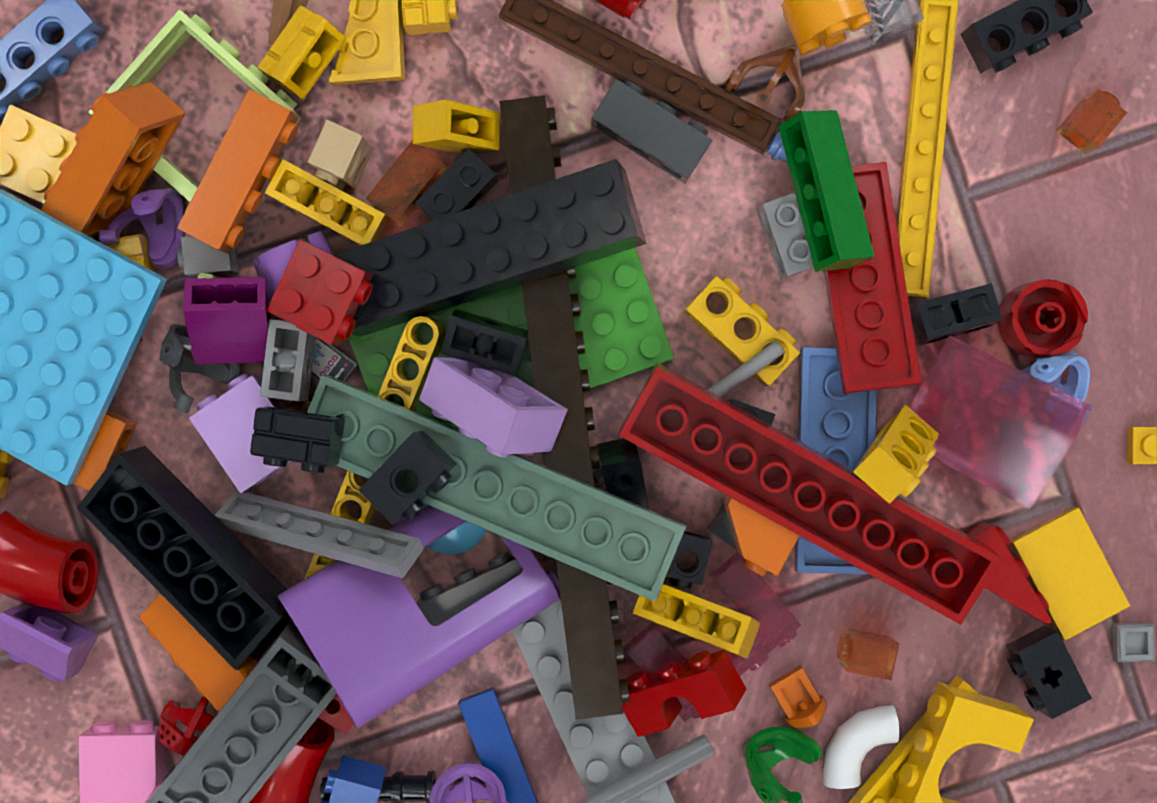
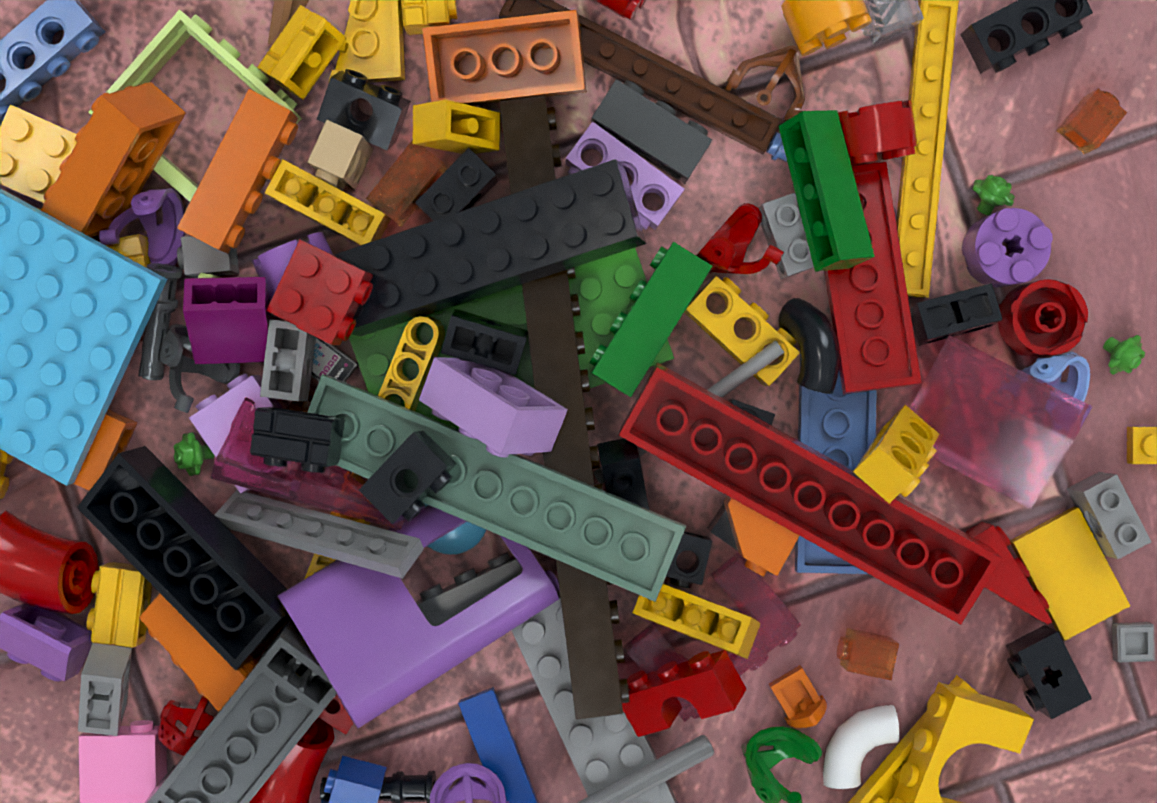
none -> light grey brick [78,643,132,736]
none -> yellow brick [86,562,152,647]
none -> dark grey pin [138,263,183,380]
none -> bright green plant [173,432,215,476]
none -> clear pink wedge [211,397,405,530]
none -> black brick [317,69,411,150]
none -> orange brick [422,10,587,106]
none -> lavender brick [566,121,684,230]
none -> green brick [589,242,713,397]
none -> red helmet [696,203,785,274]
none -> black cylinder [779,298,840,394]
none -> red brick [838,100,918,166]
none -> medium lavender brick [962,208,1053,288]
none -> bright green plant [972,175,1015,215]
none -> light grey brick [1067,472,1151,559]
none -> bright green plant [1103,335,1145,375]

